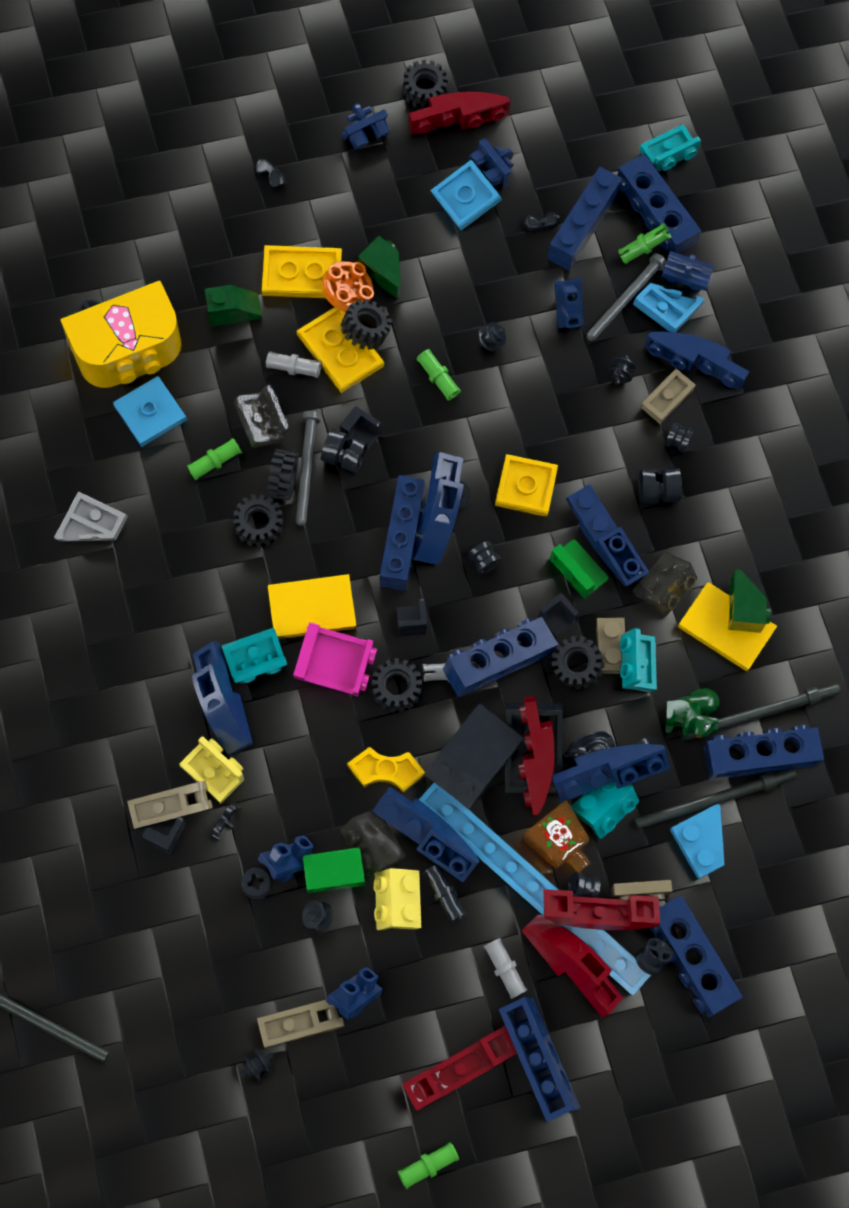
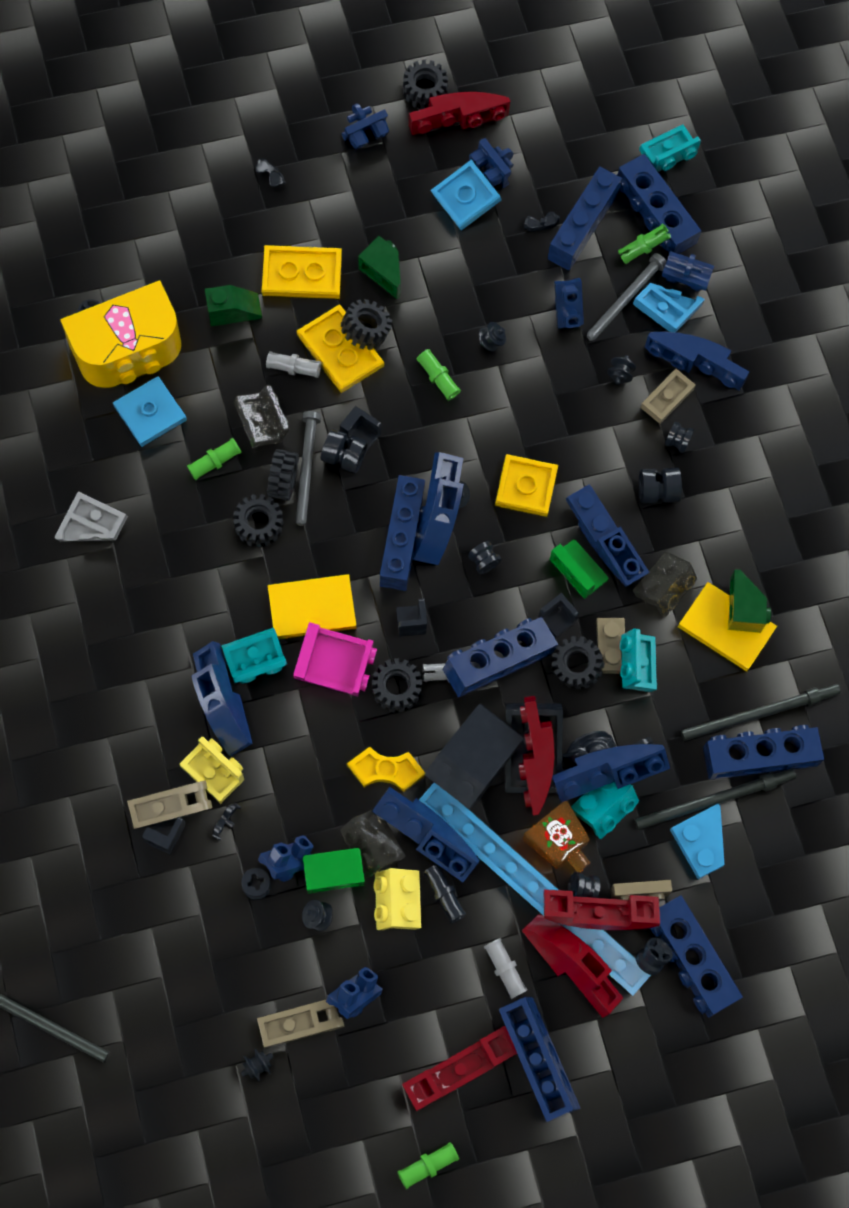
orange tile [322,261,374,312] -> none
dark green animal [665,688,719,738] -> none

